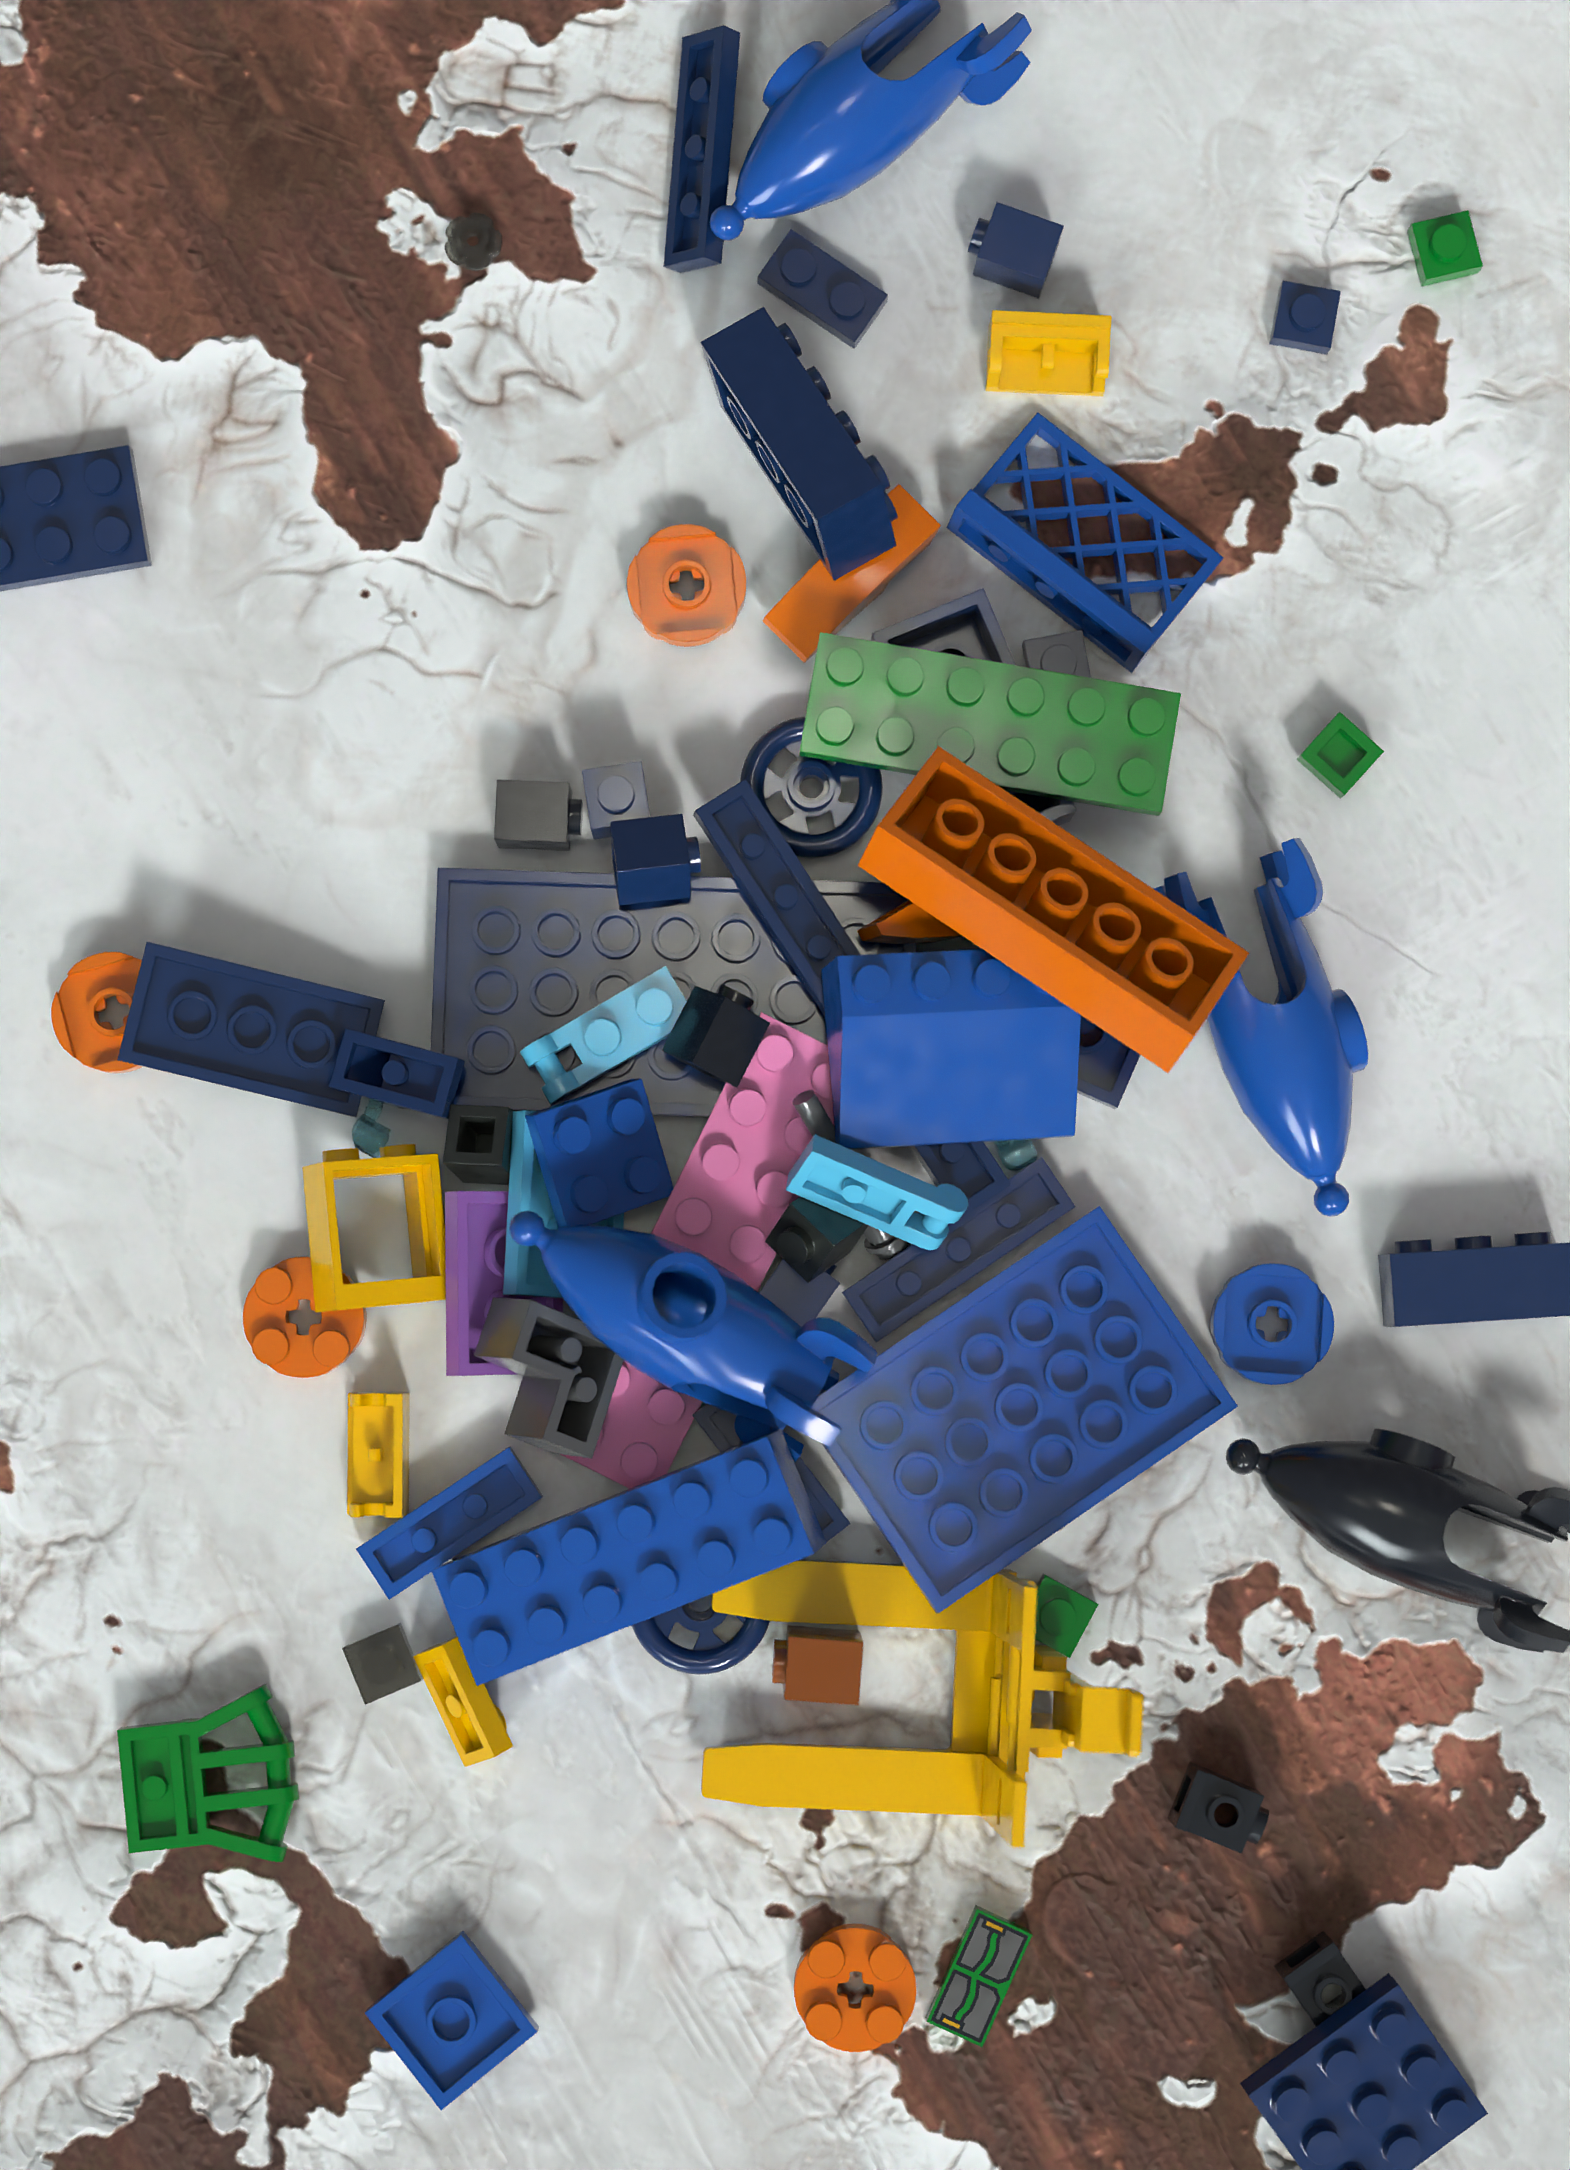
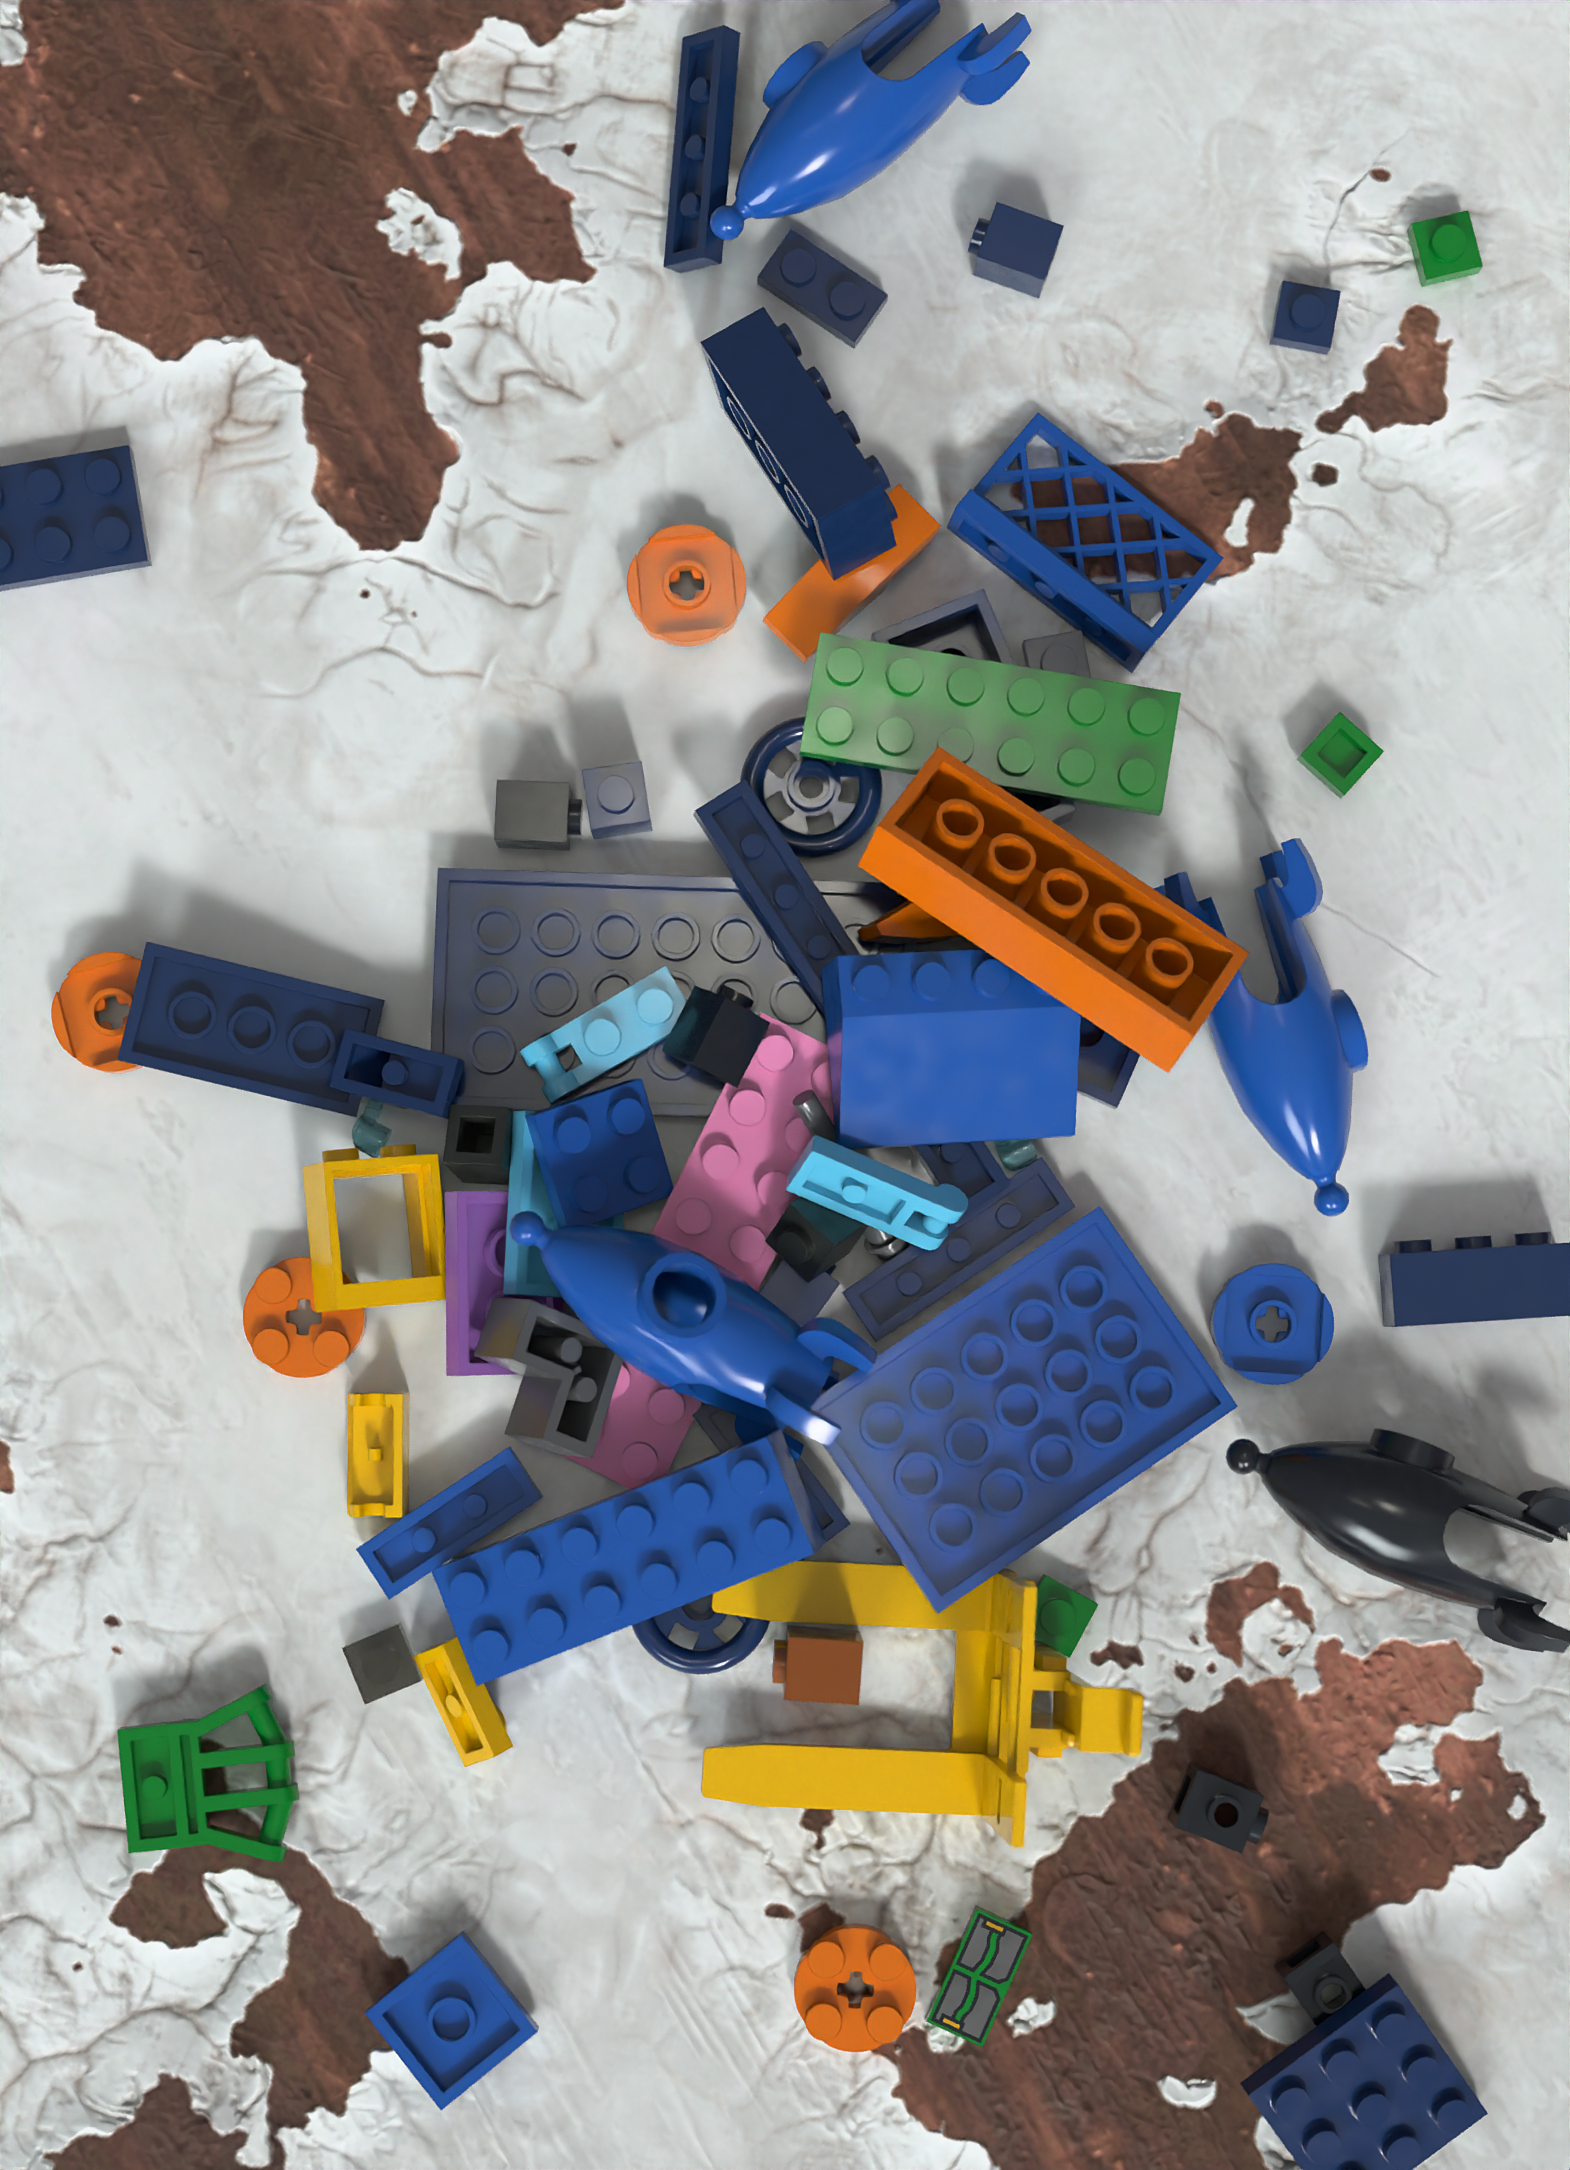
clear smoke plate [444,213,503,271] -> none
dark blue brick [610,814,701,906] -> none
yellow hinge [986,310,1112,397] -> none

